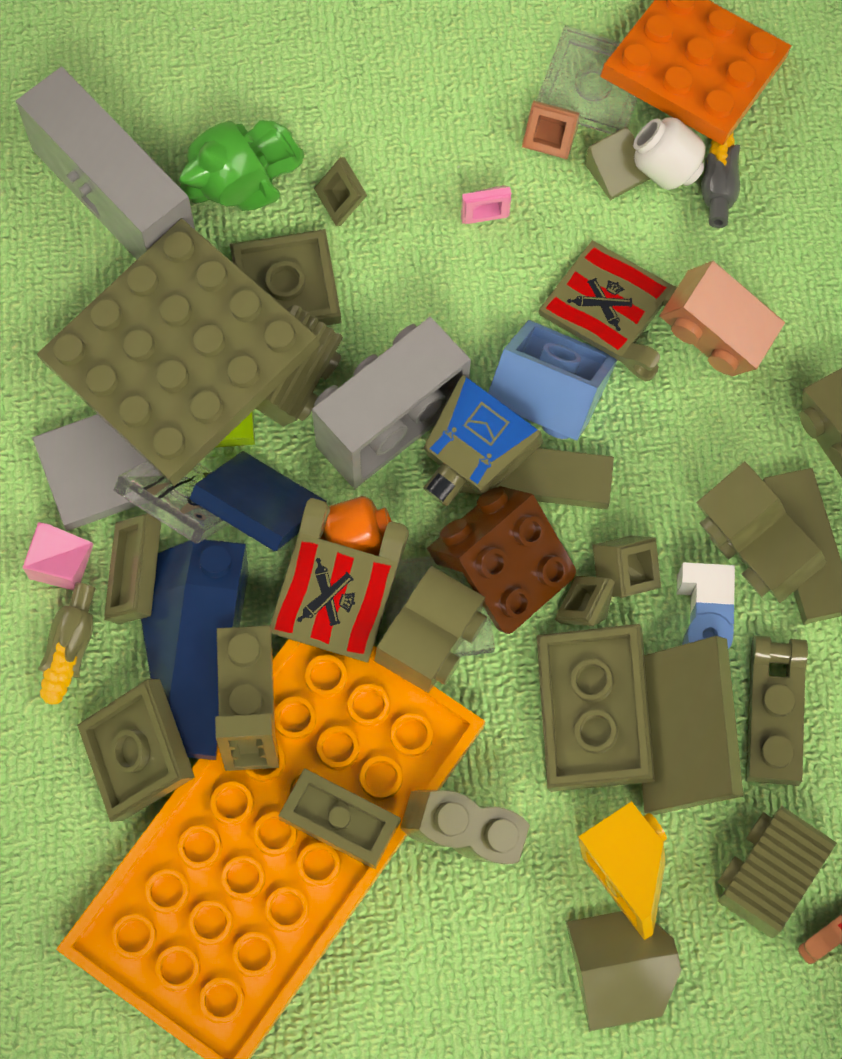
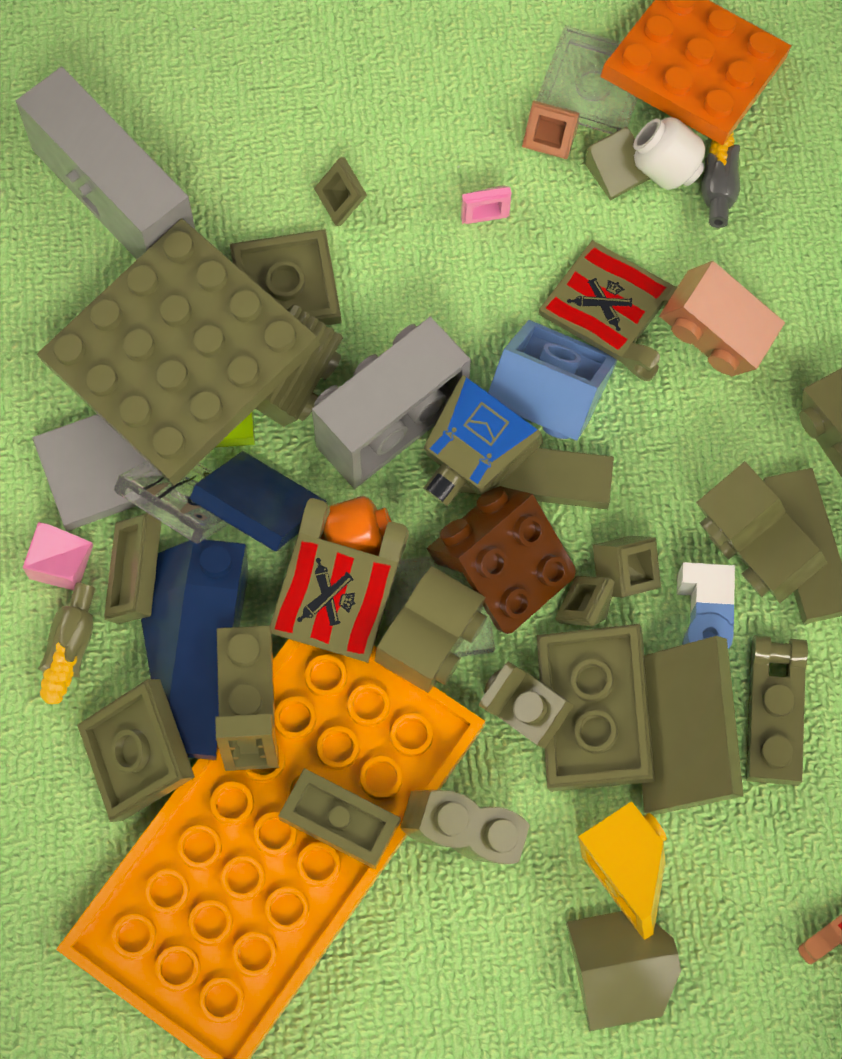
bright green head [179,120,304,211] -> none
olive brick [717,806,837,938] -> none
none -> olive bracket [479,662,574,749]

